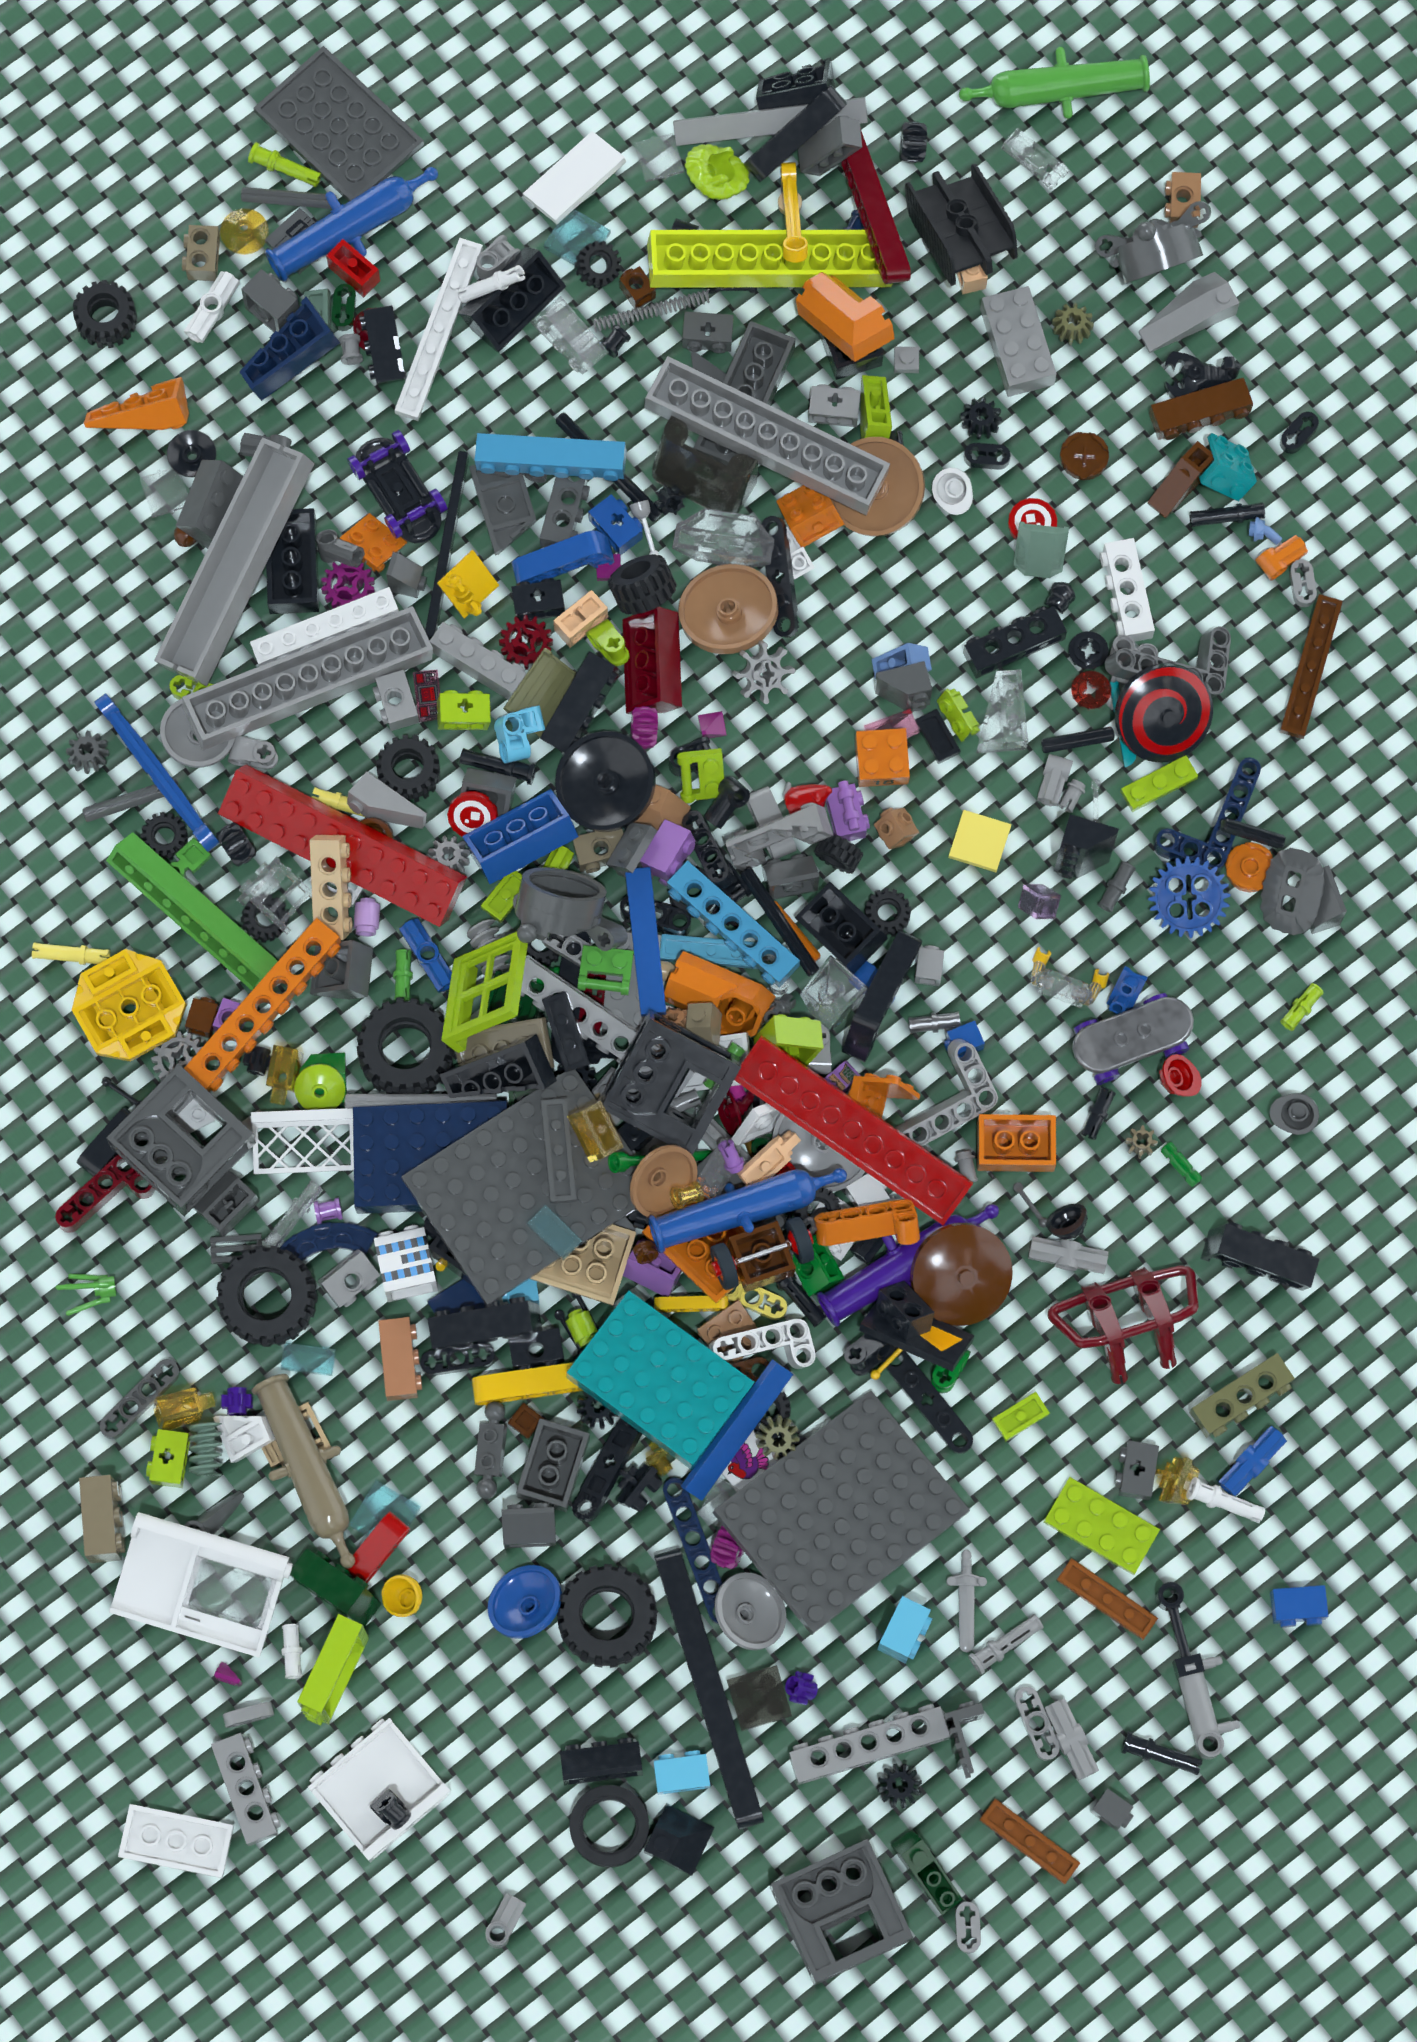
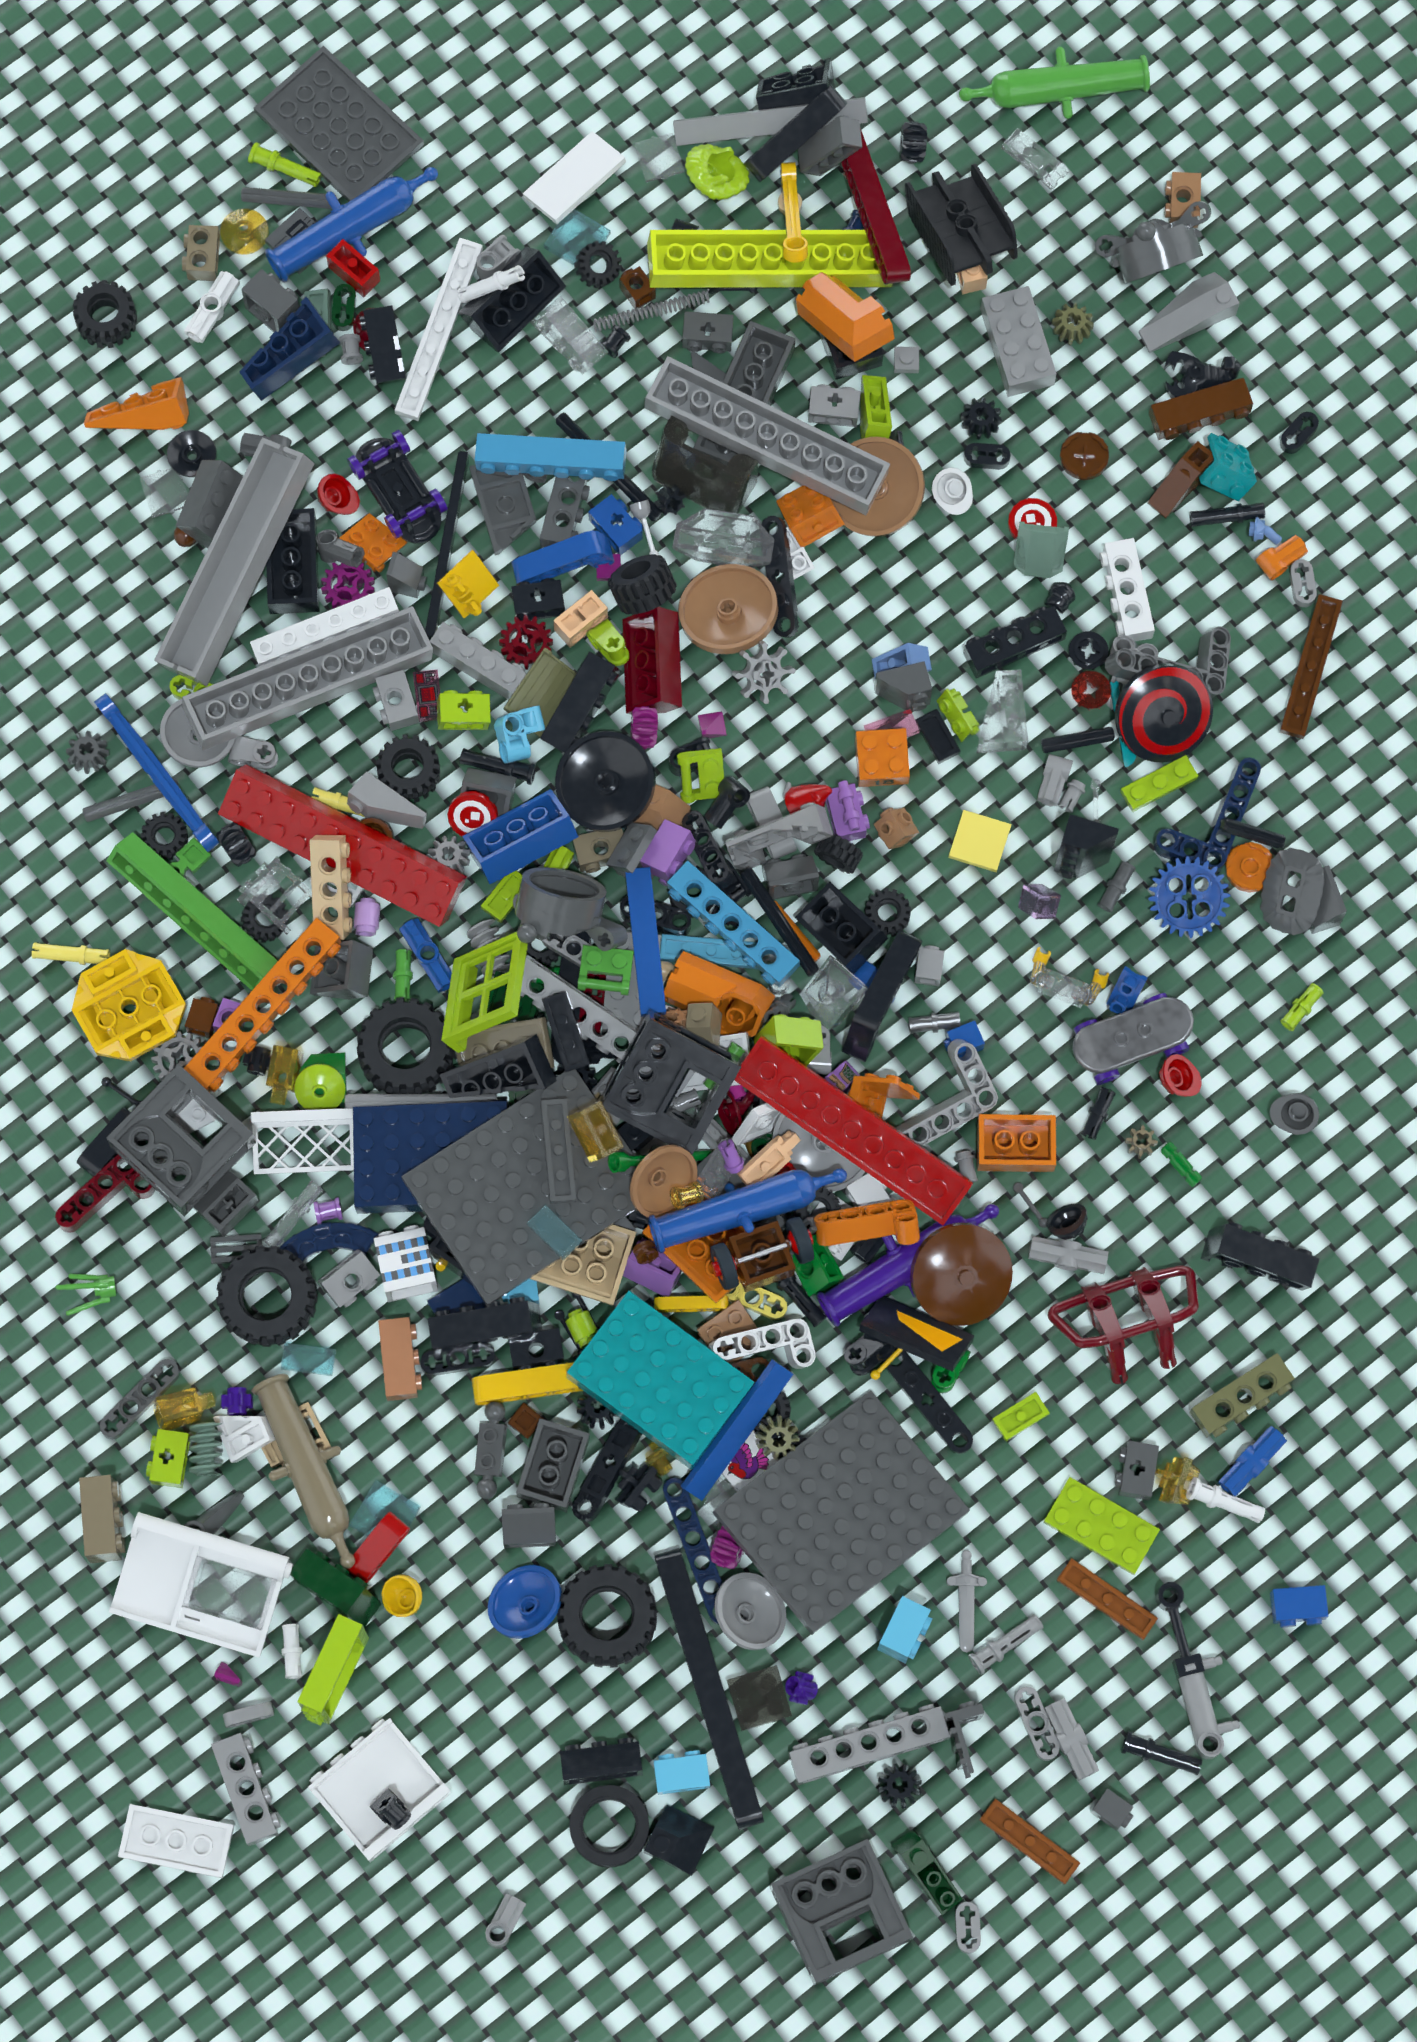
black brick [875,1281,935,1340] -> none
none -> red piece [317,474,360,515]

